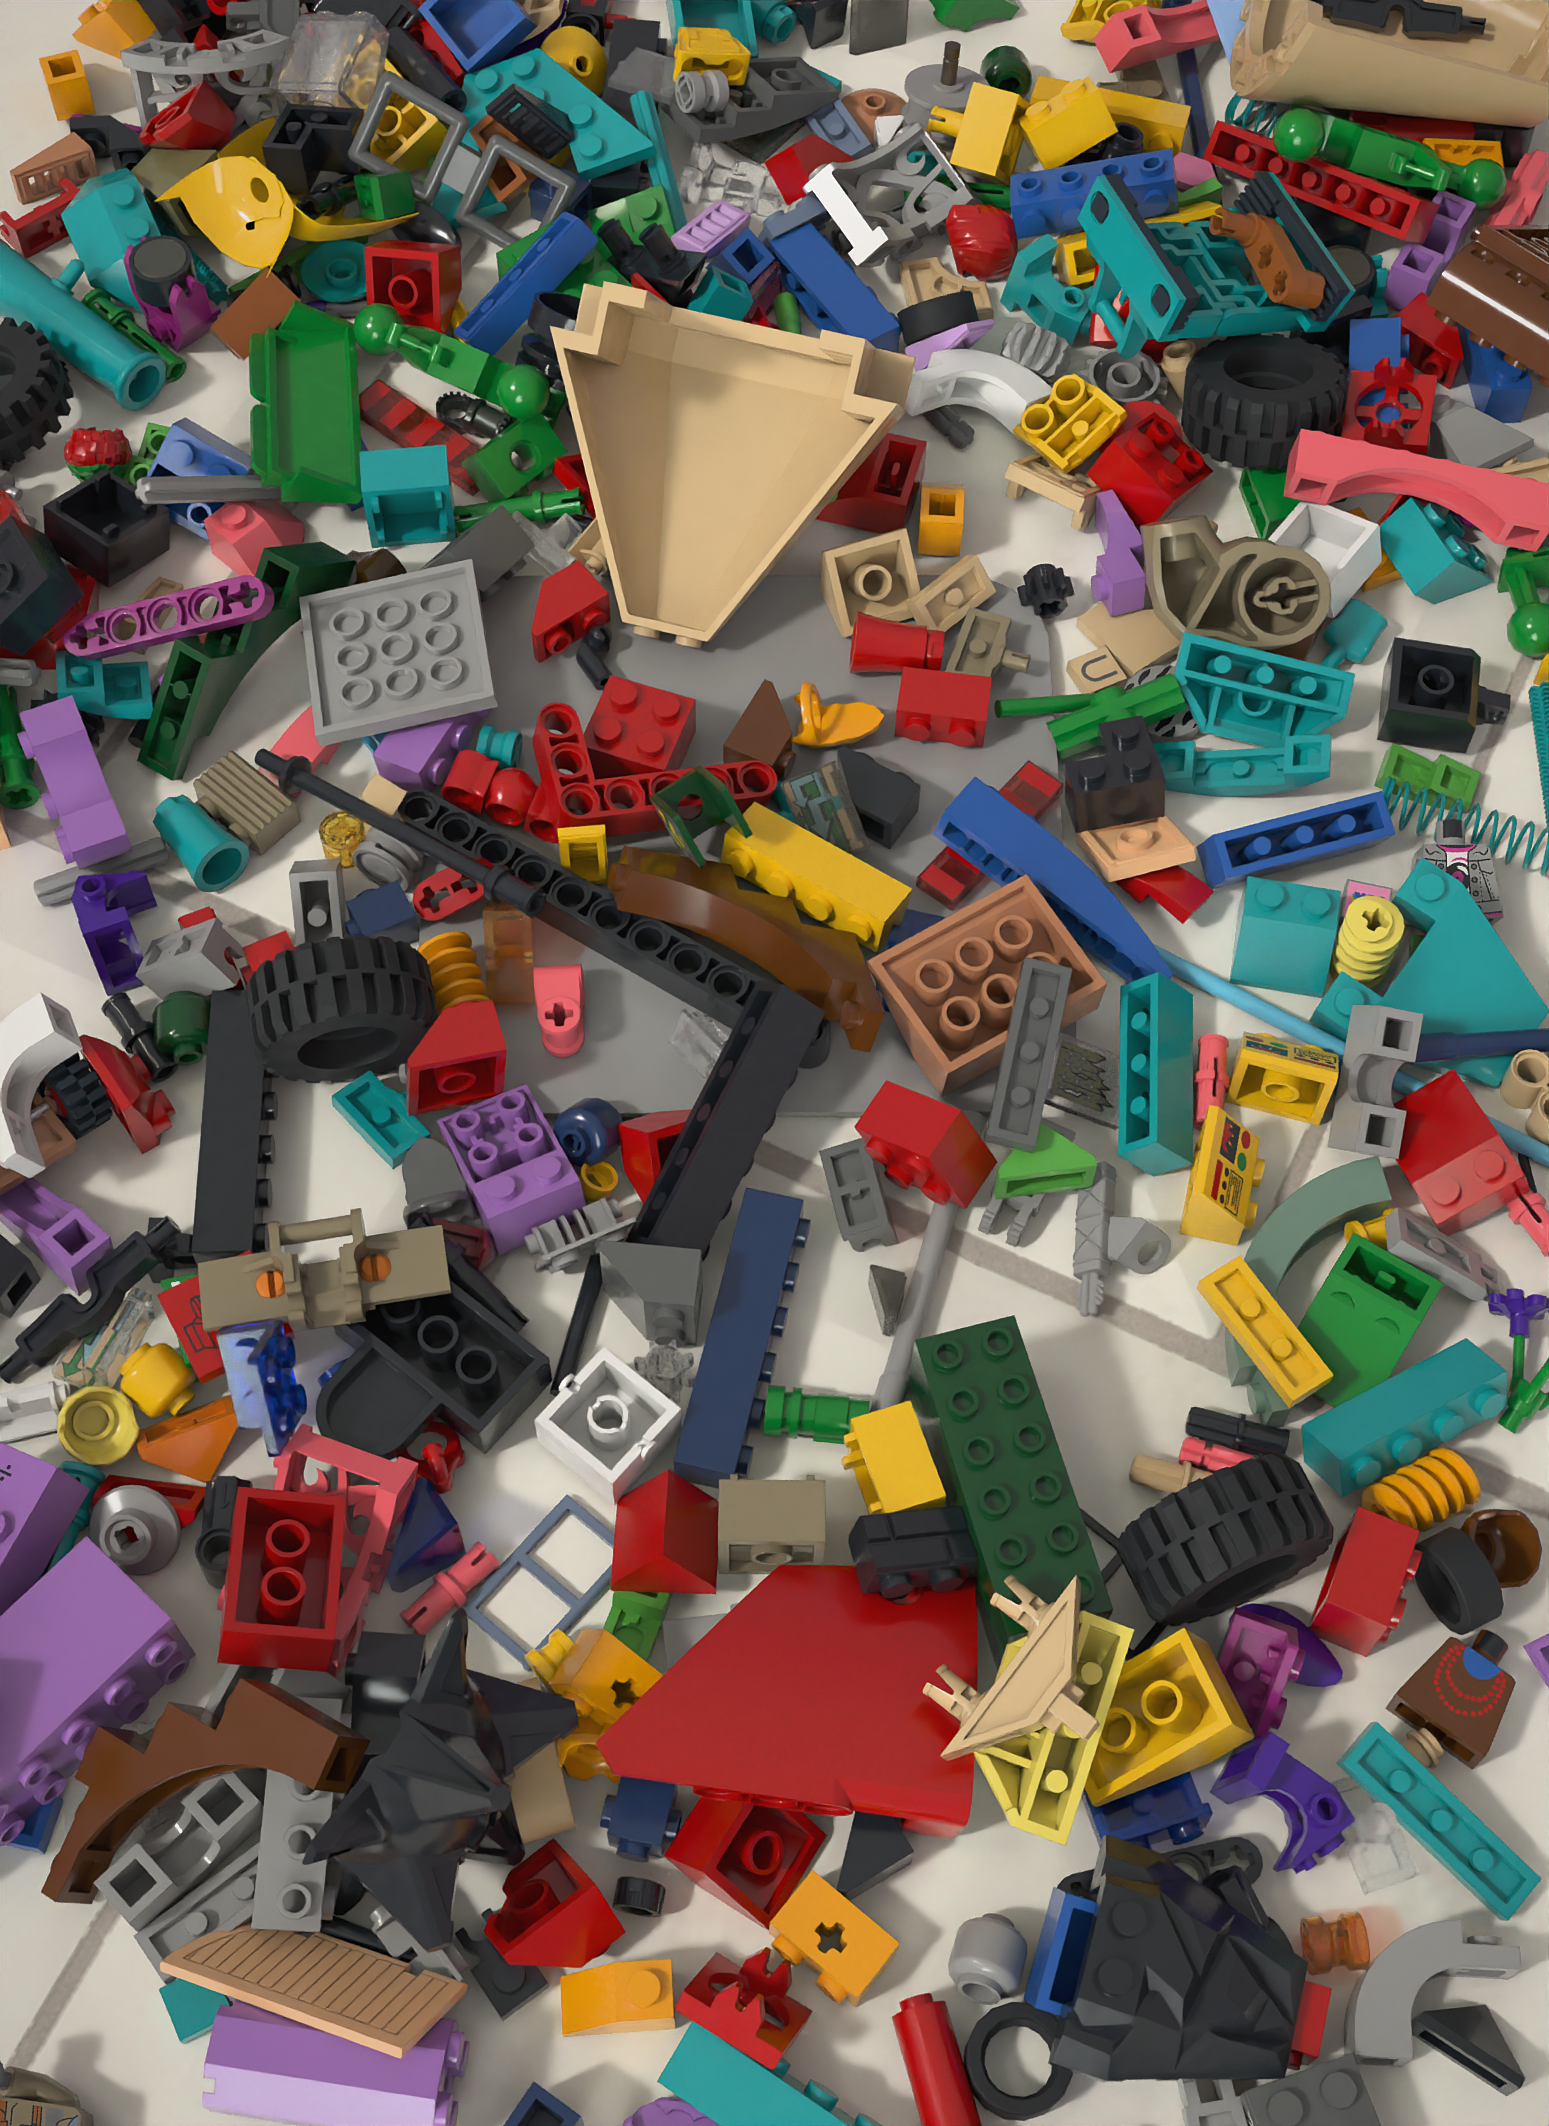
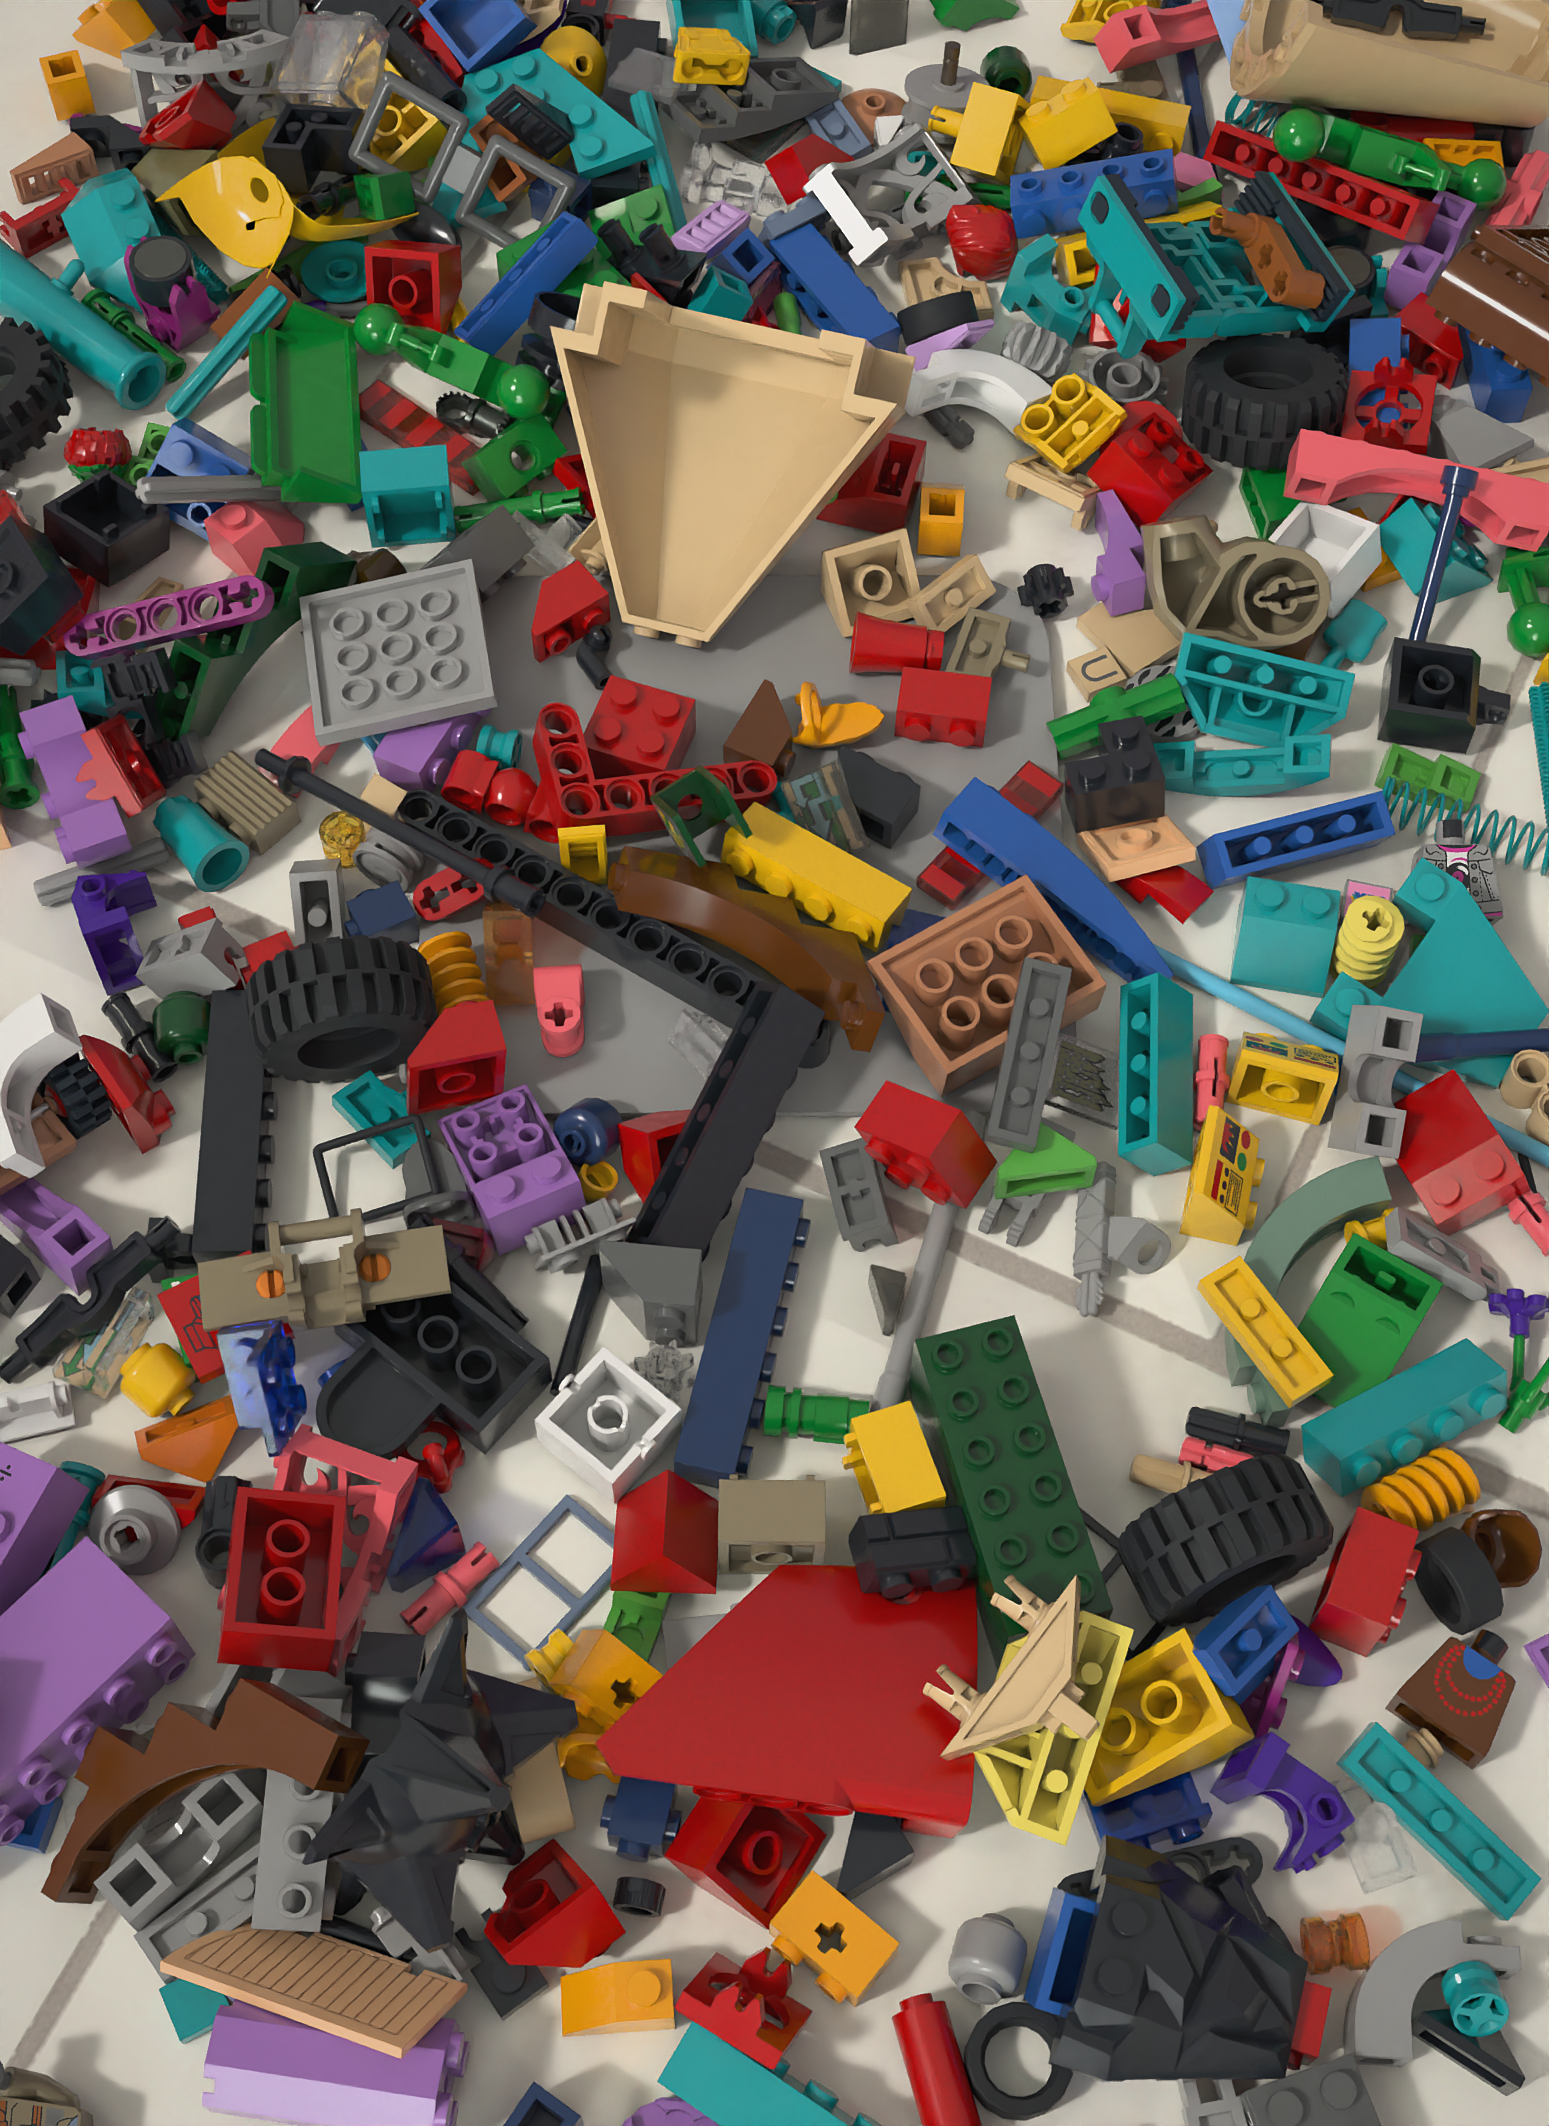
light yellow hair [57,1386,140,1466] -> none
light grey wheel [675,70,729,113] -> none
green bar [994,693,1097,718] -> none
tan cone [1161,340,1199,405] -> none
none -> red piece [75,714,167,818]
none -> black piece [90,647,209,793]
none -> teal axle [165,285,288,421]
none -> black piece [313,1114,441,1222]
none -> blue slope [1192,1585,1300,1705]
none -> dark blue piece [1408,465,1479,642]
none -> teal wheel [1441,1961,1510,2037]

